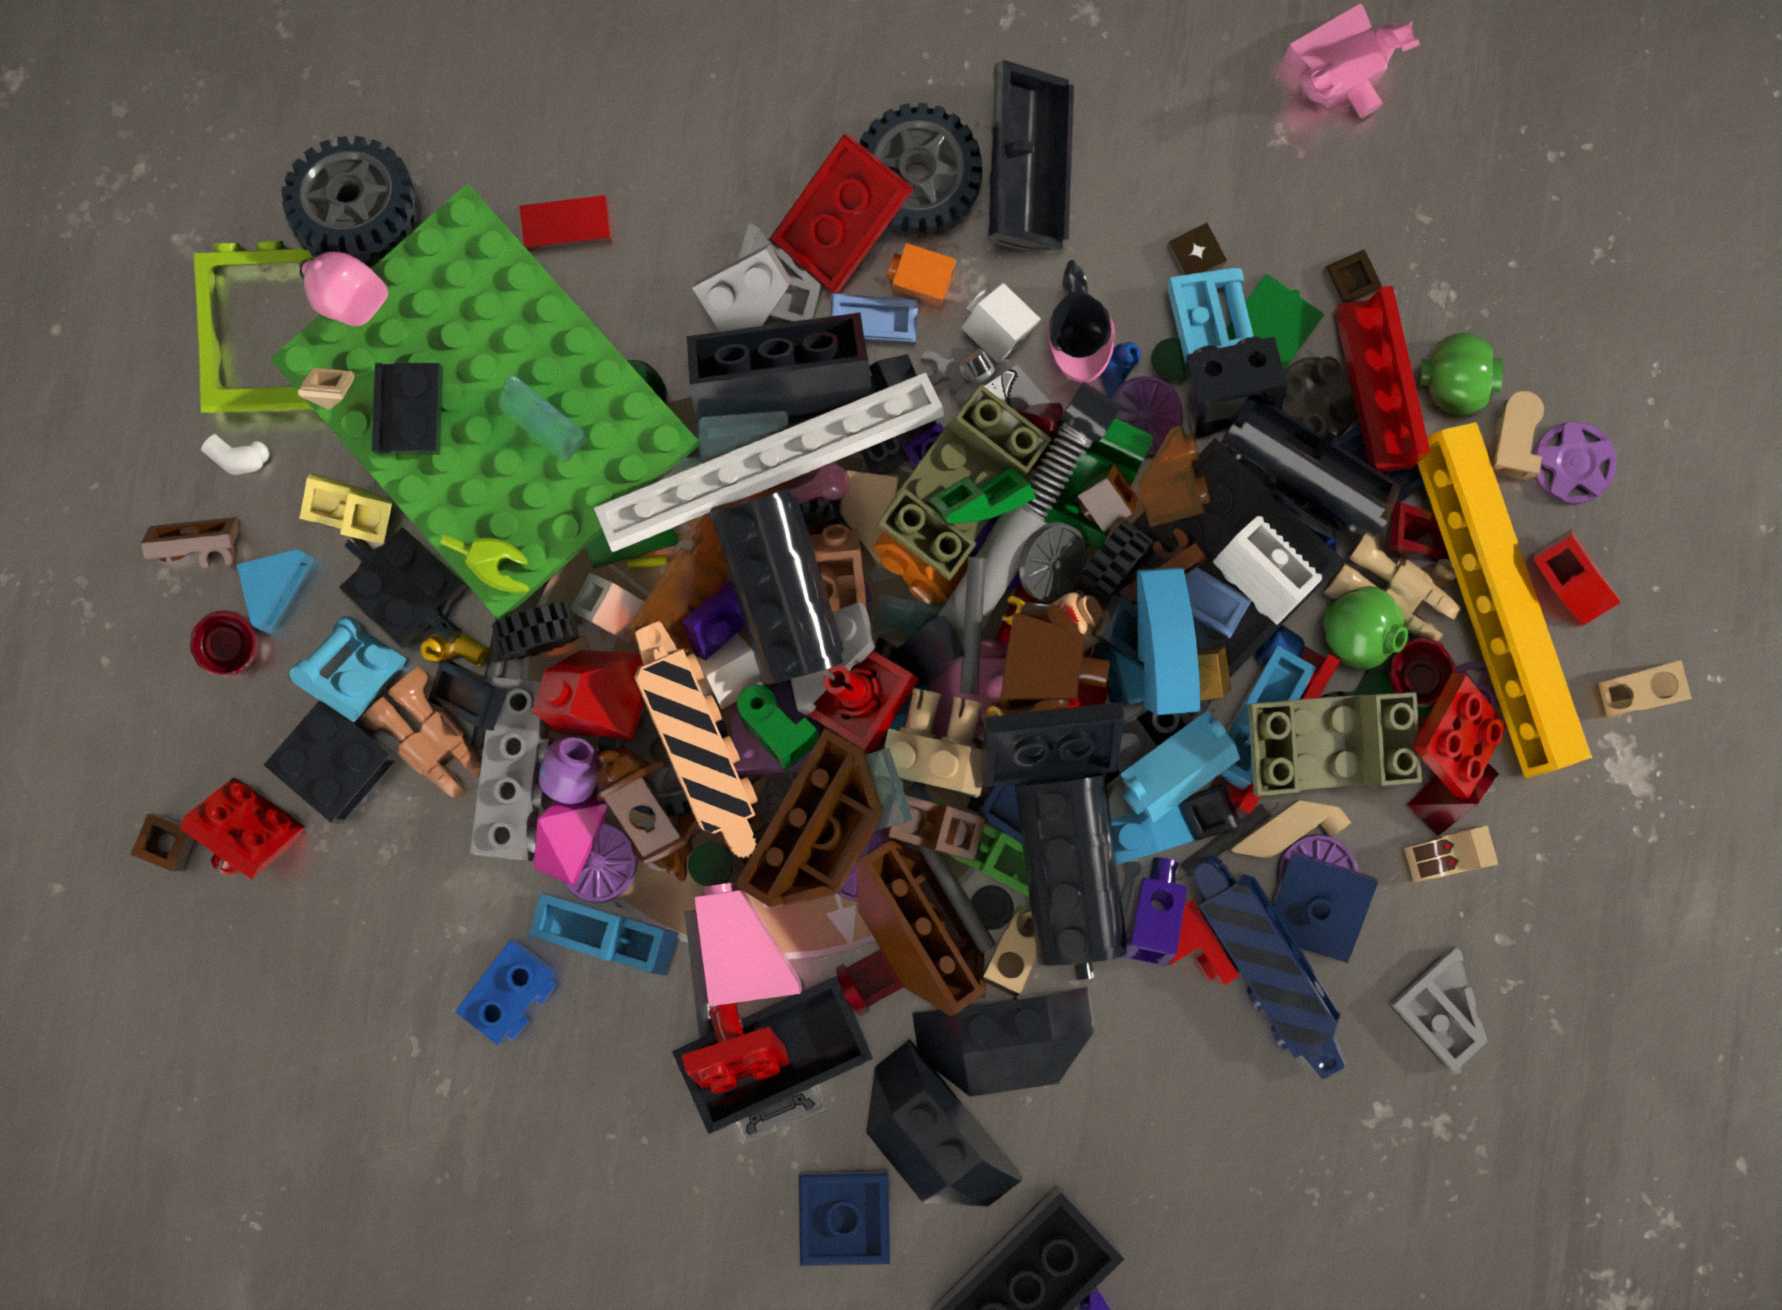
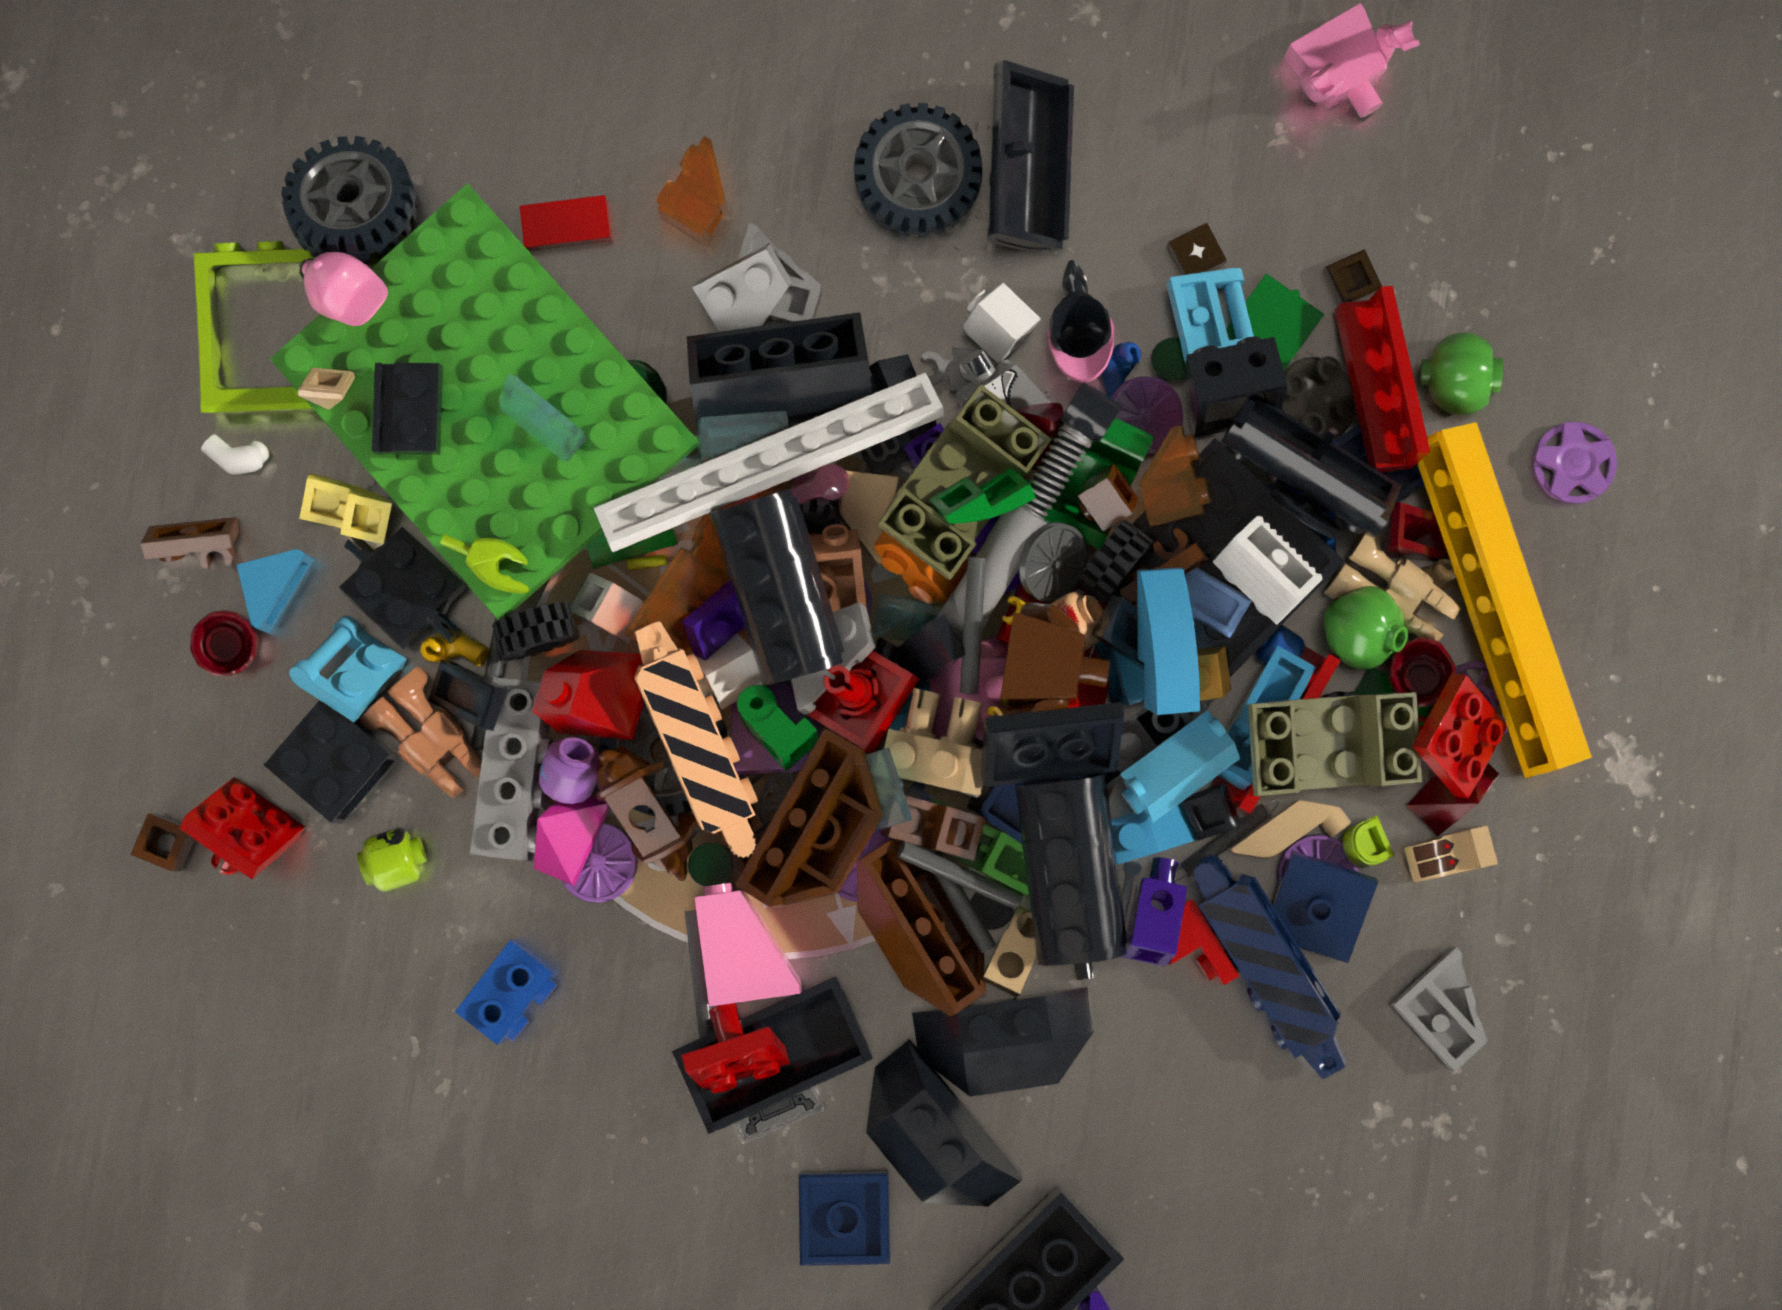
dark azure slope [528,893,679,975] -> none
red tile [769,134,914,293] -> none
light blue tile [830,294,918,345] -> none
dark red tile [836,949,904,1015] -> none
orange brick [887,243,956,310] -> none
tan leg [1489,391,1544,481] -> none
red slope [1533,529,1621,626] -> none
tan leg [1598,660,1692,717] -> none
none -> lime head [357,827,427,892]
none -> clear orange slope [657,136,728,246]
none -> dark grey bar [897,841,1023,909]
none -> lime tile [1343,815,1395,868]

